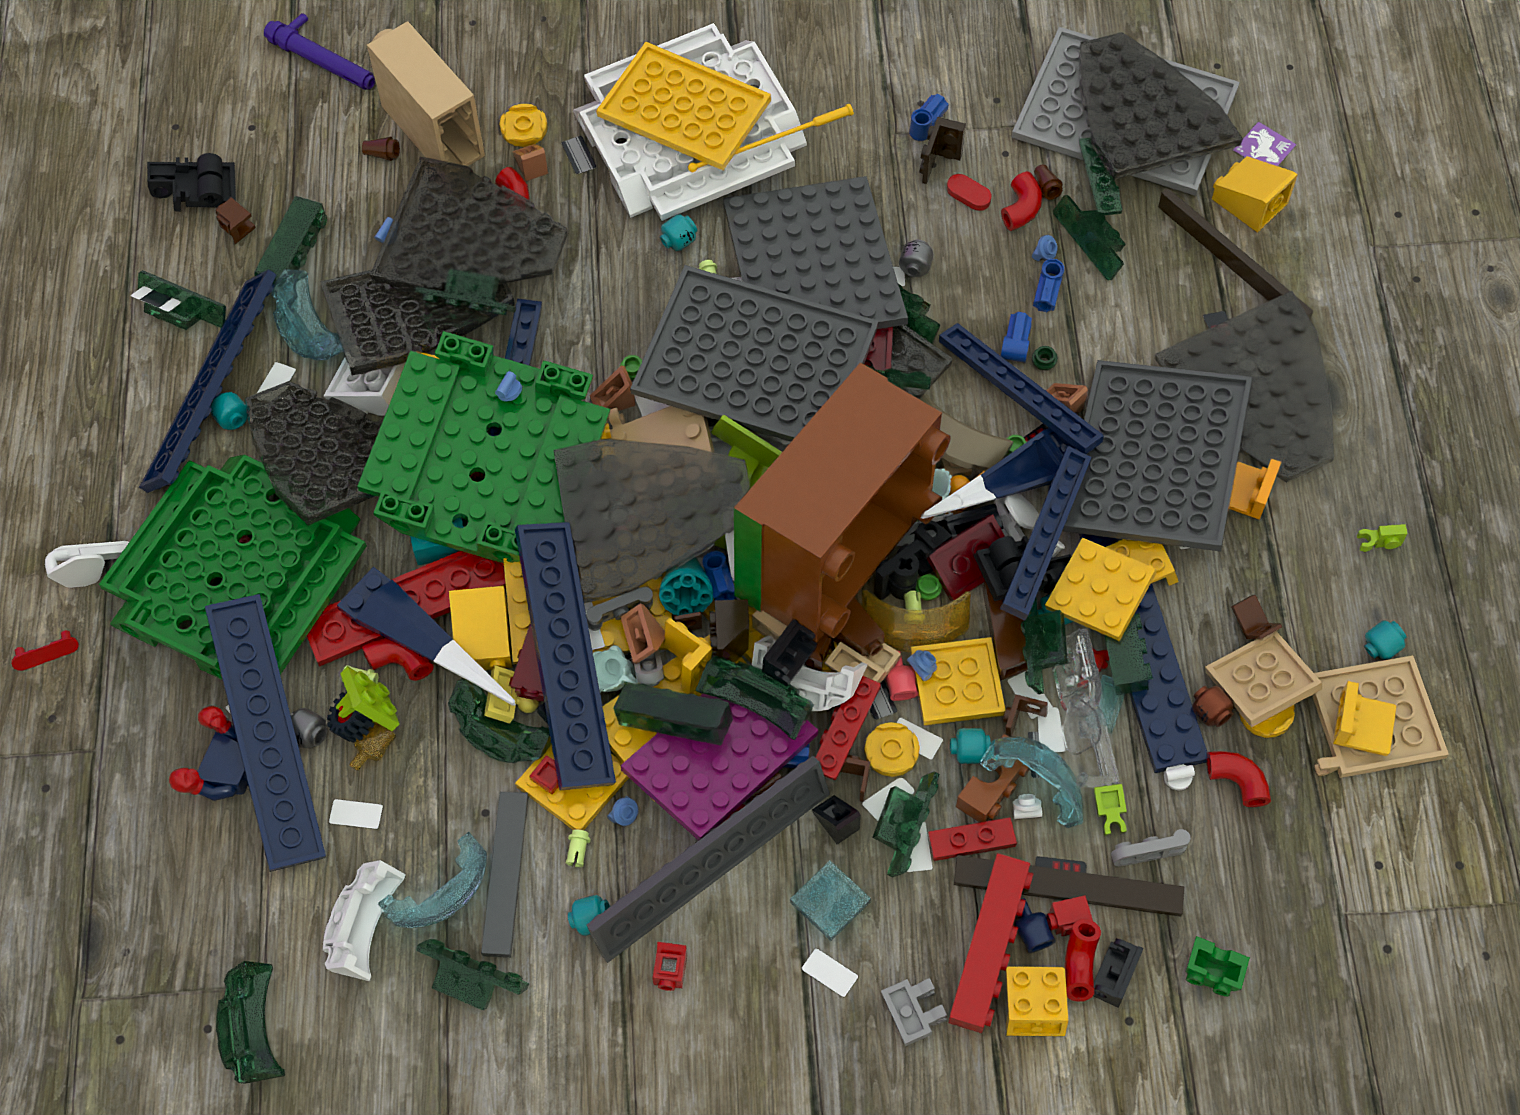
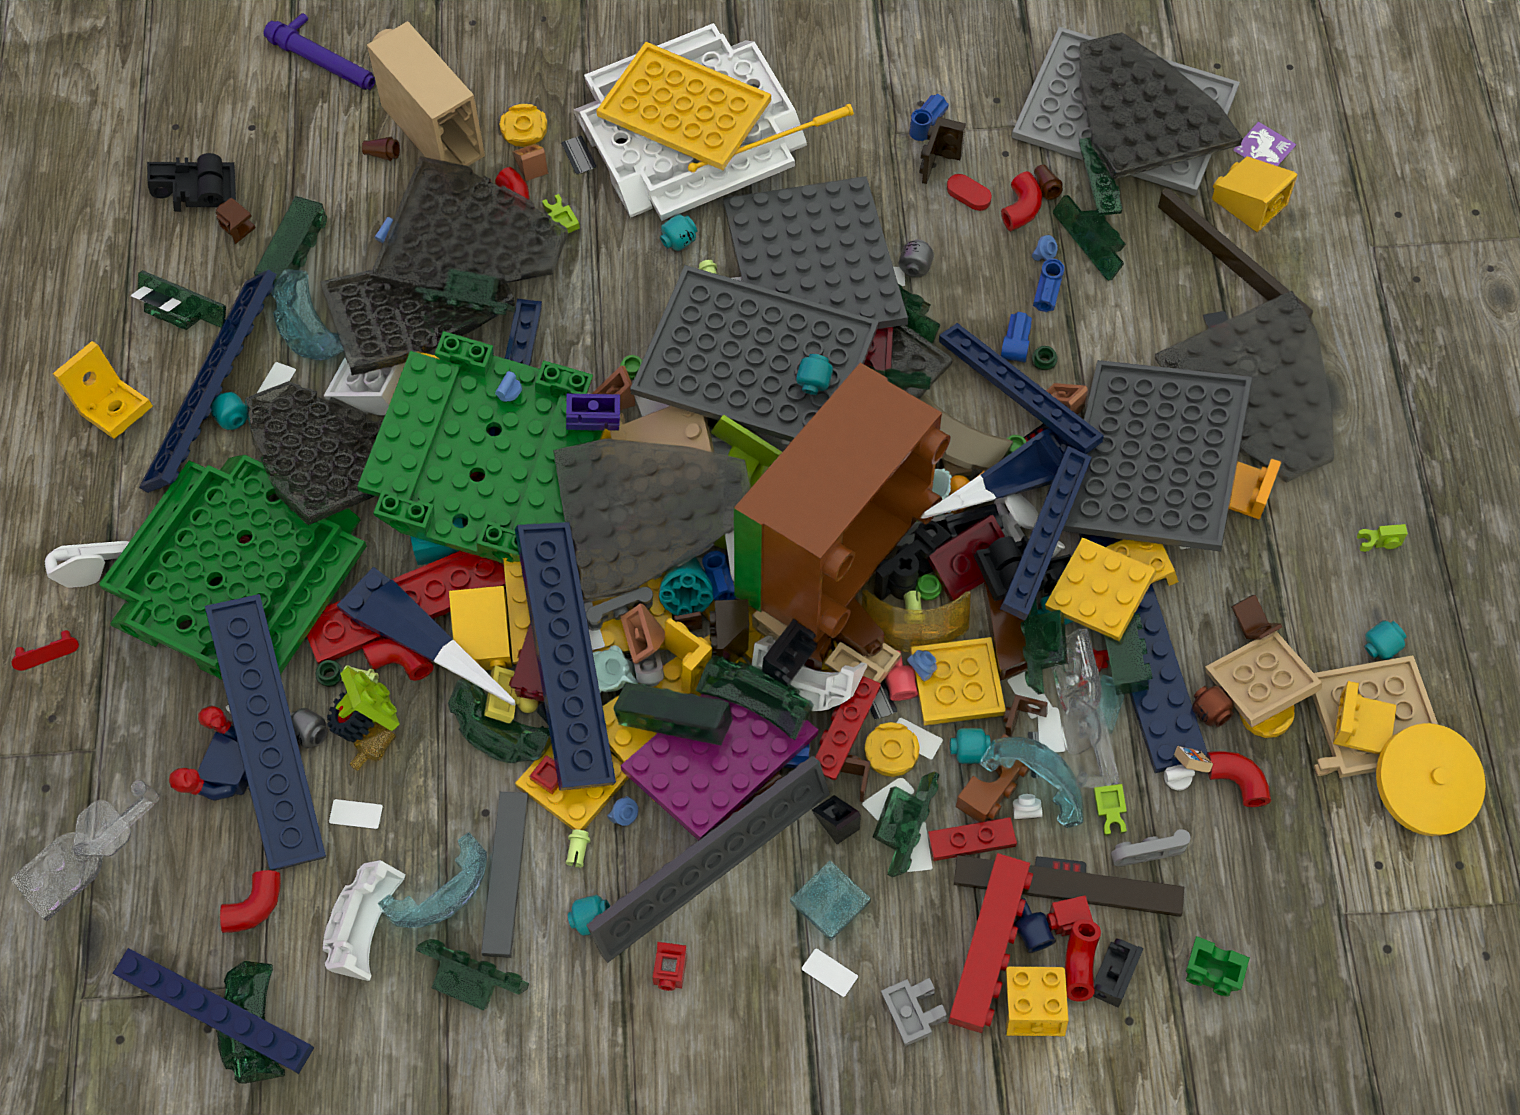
none -> clear plate [10,780,160,921]
none -> yellow bracket [52,341,153,439]
none -> dark blue plate [113,948,314,1074]
none -> red cylinder [220,870,281,933]
none -> dark green plate [315,660,343,687]
none -> lime plate [542,194,580,238]
none -> dark purple brick [566,394,620,431]
none -> teal head [796,354,833,395]
none -> tan tile [1174,746,1213,773]
none -> yellow dish [1376,723,1486,836]

